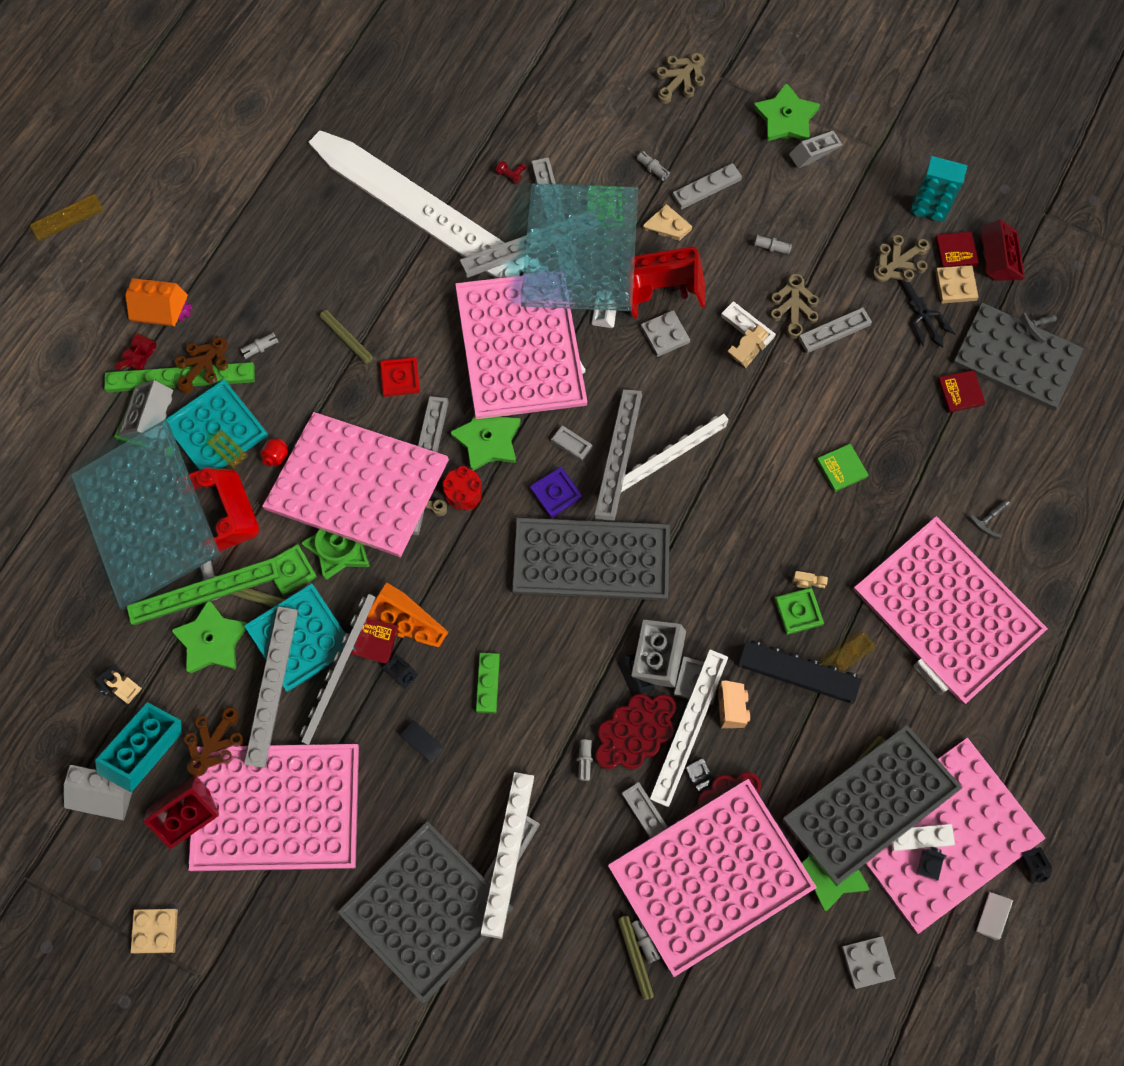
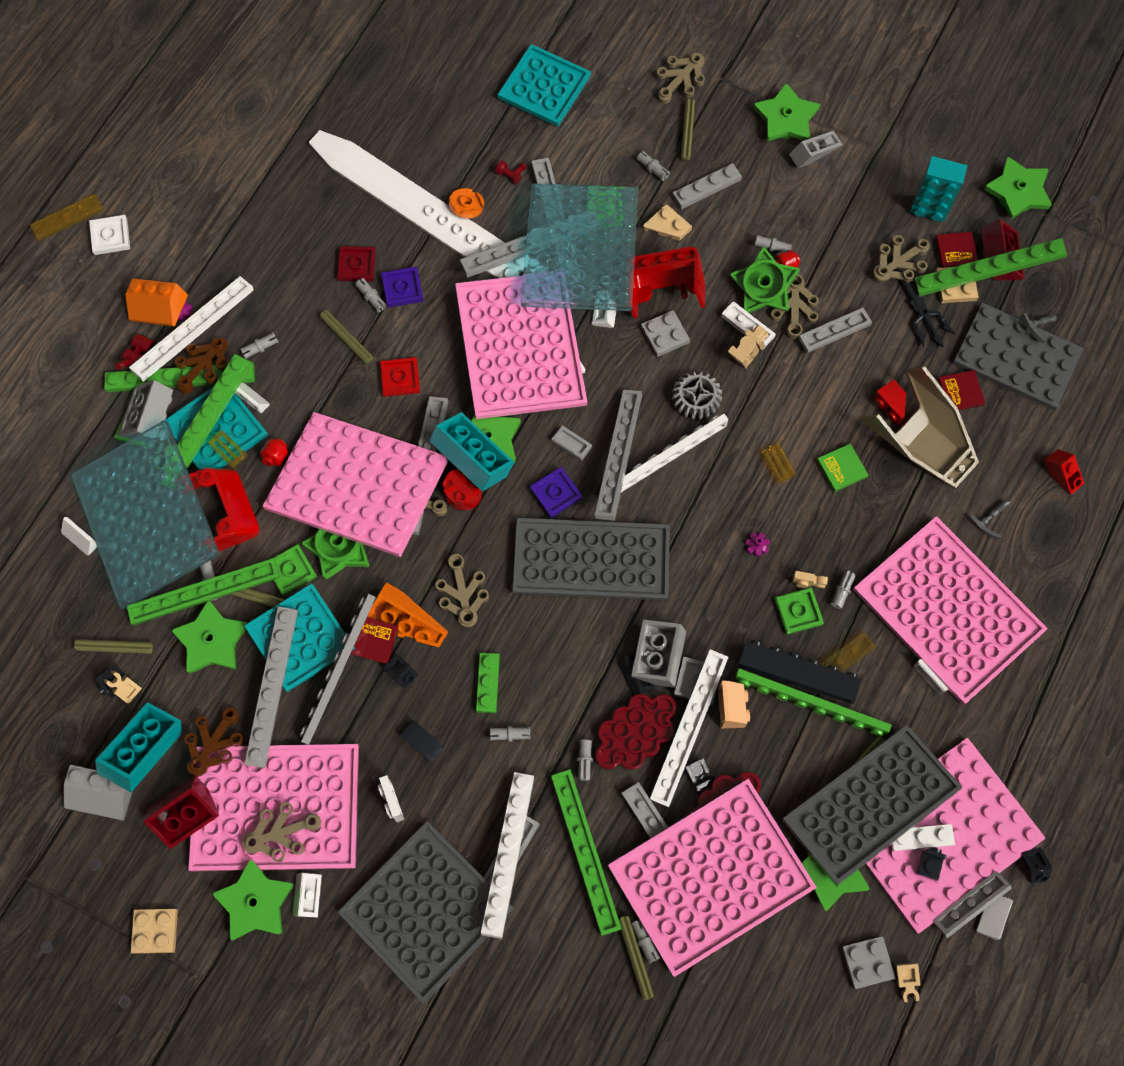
none -> white slope [61,517,98,555]
none -> olive axle [74,639,153,654]
none -> white plate [89,215,130,255]
none -> white plate [129,276,253,382]
none -> bright green plate [155,354,253,491]
none -> bright green plate [213,860,294,940]
none -> white slope [235,382,269,413]
none -> dark tan plant [242,802,322,862]
none -> white slope [292,873,321,917]
none -> dark red tile [337,246,376,282]
none -> light grey pin [355,278,387,312]
none -> white plate [378,775,404,822]
none -> dark purple plate [381,267,424,308]
none -> teal brick [429,412,514,492]
none -> dark tan plant [435,554,489,627]
none -> orange plate [448,188,484,218]
none -> light grey pin [490,726,531,742]
none -> teal plate [498,44,591,127]
none -> bright green plate [551,770,621,936]
none -> light grey gear [672,371,722,420]
none -> olive axle [681,99,695,161]
none -> bright green plate [730,247,800,313]
none -> bright green plate [734,669,891,737]
none -> magenta plant [745,533,770,556]
none -> clear yellow tile [762,442,796,483]
none -> red head [774,250,800,268]
none -> light grey axle [831,571,855,609]
none -> dark tan windscreen [860,366,979,488]
none -> red slope [873,379,906,426]
none -> tan plate [895,962,920,1002]
none -> bright green plate [915,238,1067,297]
none -> light grey plate [932,871,1012,938]
none -> bright green plate [984,157,1052,219]
none -> red slope [1044,449,1084,494]

